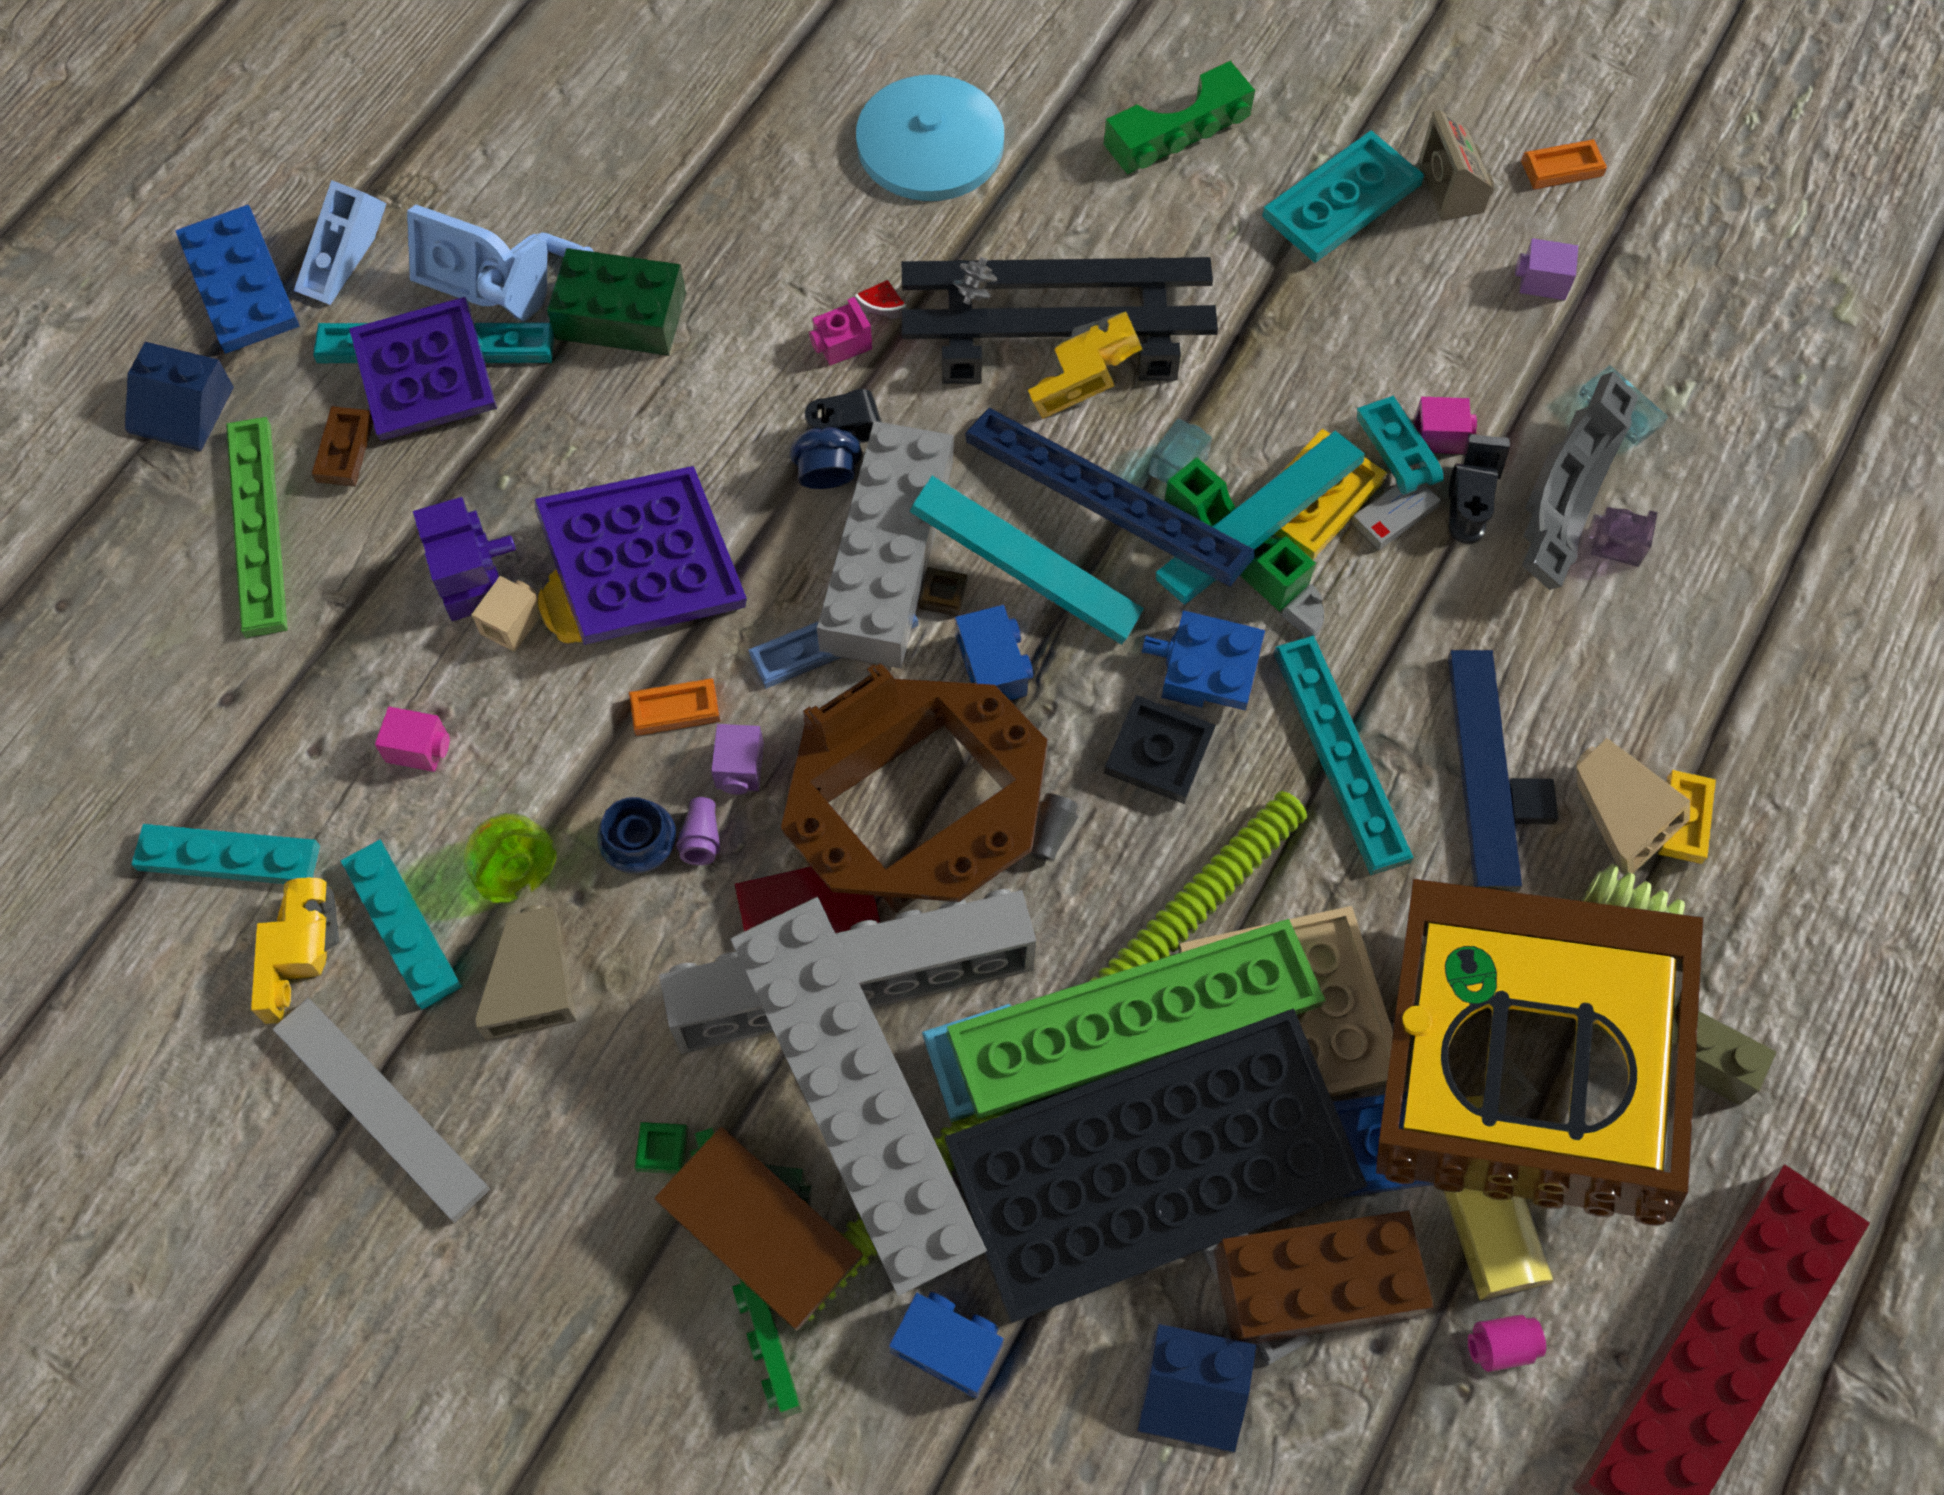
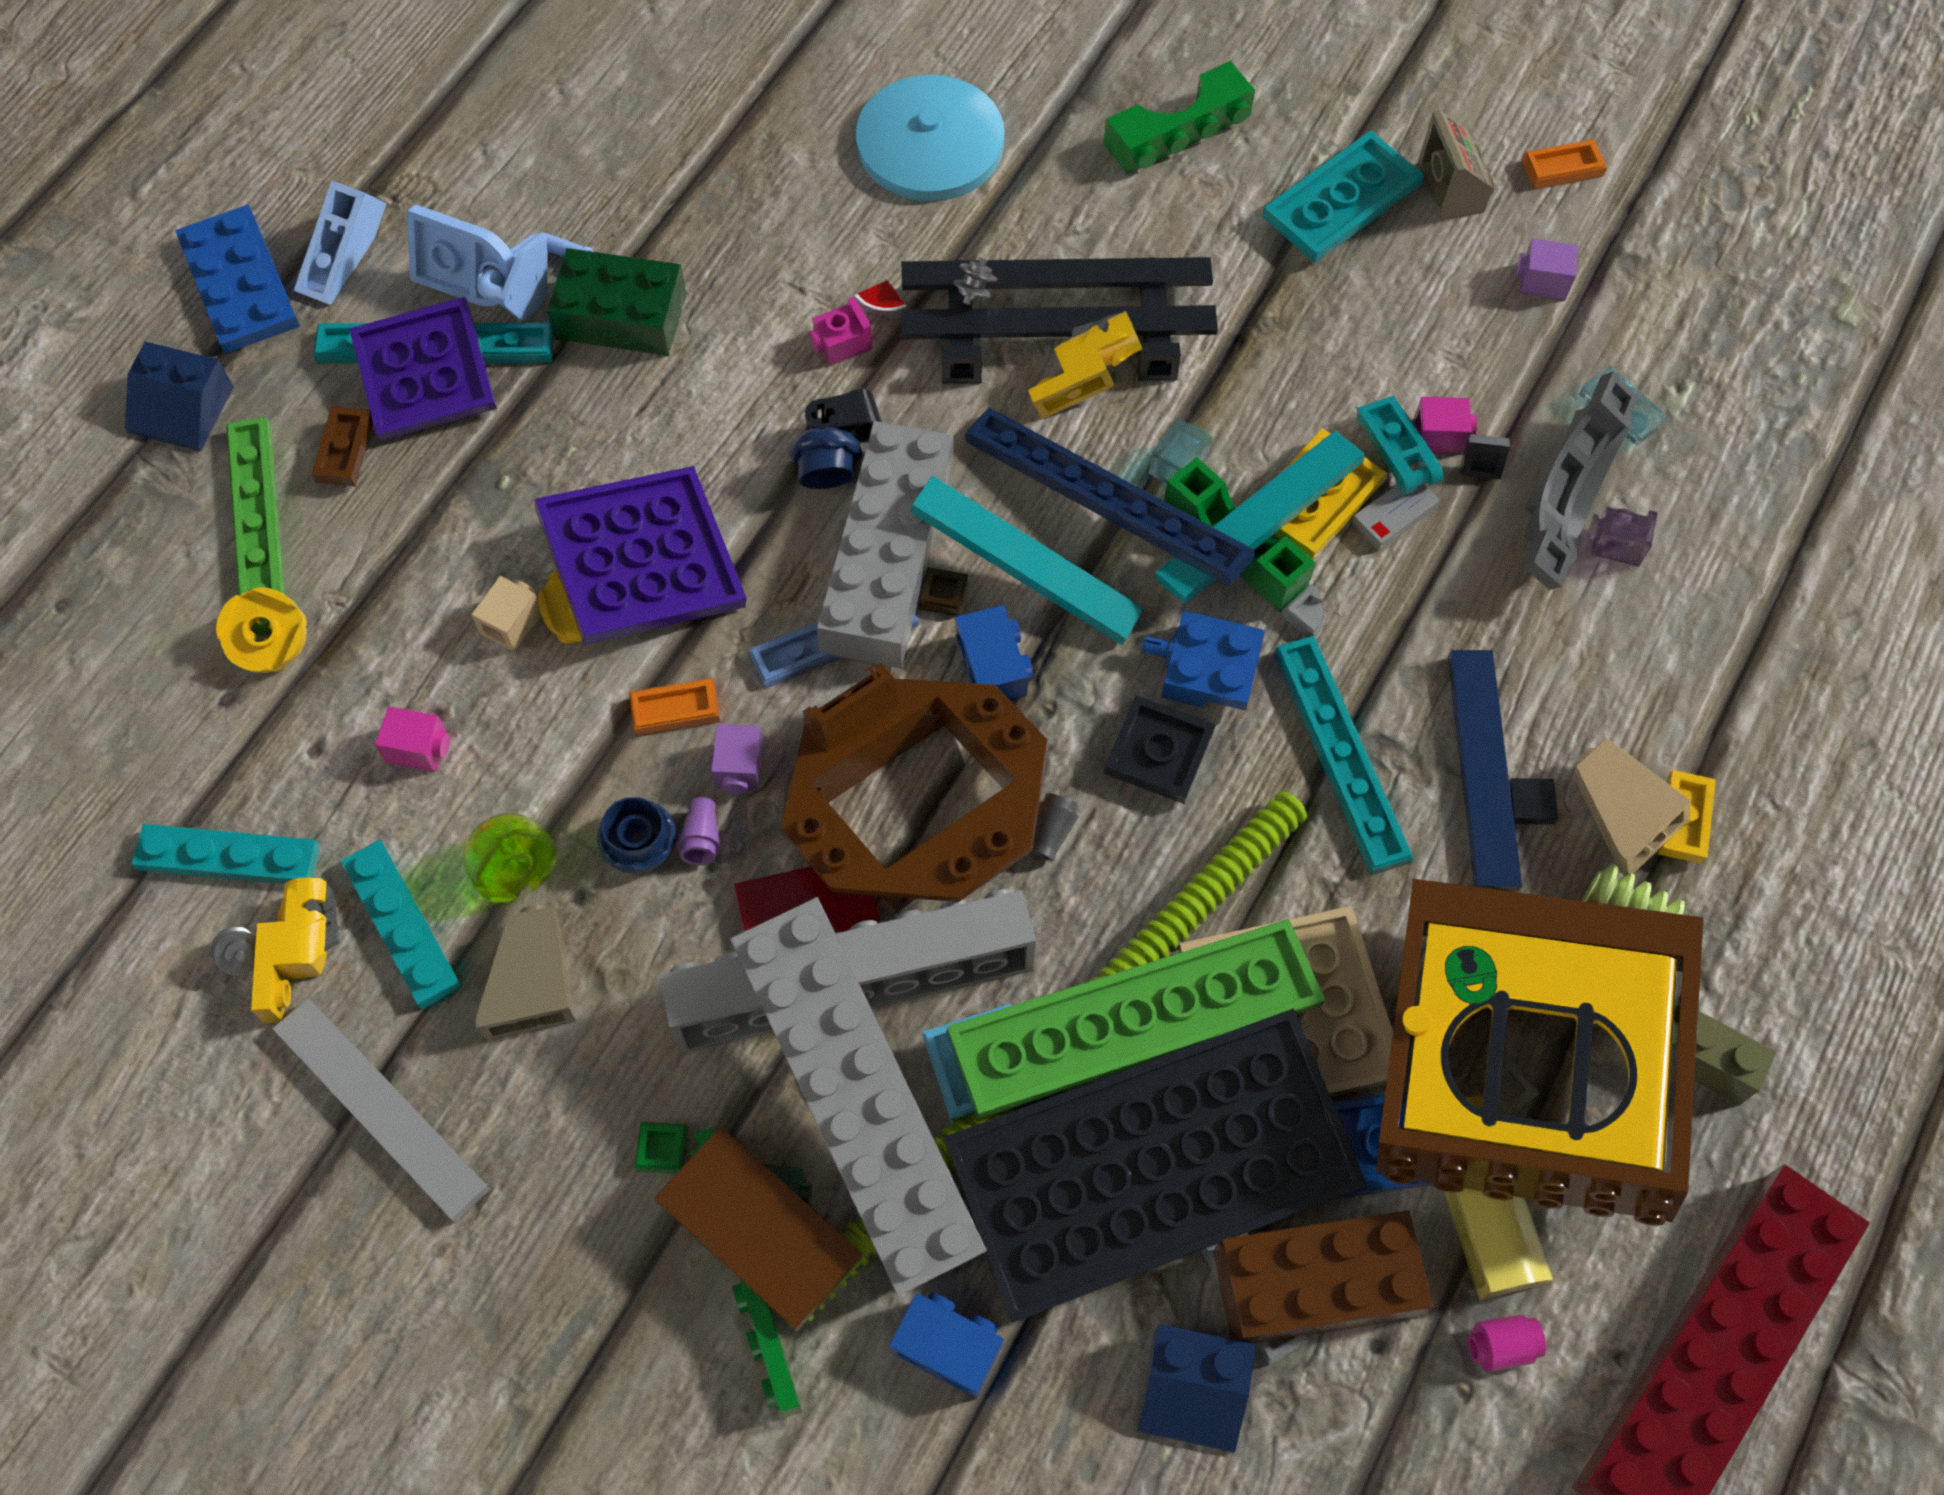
dark purple brick [413,497,516,621] -> none
black piece [1448,463,1498,544] -> none
none -> flat silver wheel [210,926,256,976]
none -> yellow plate [216,587,307,673]

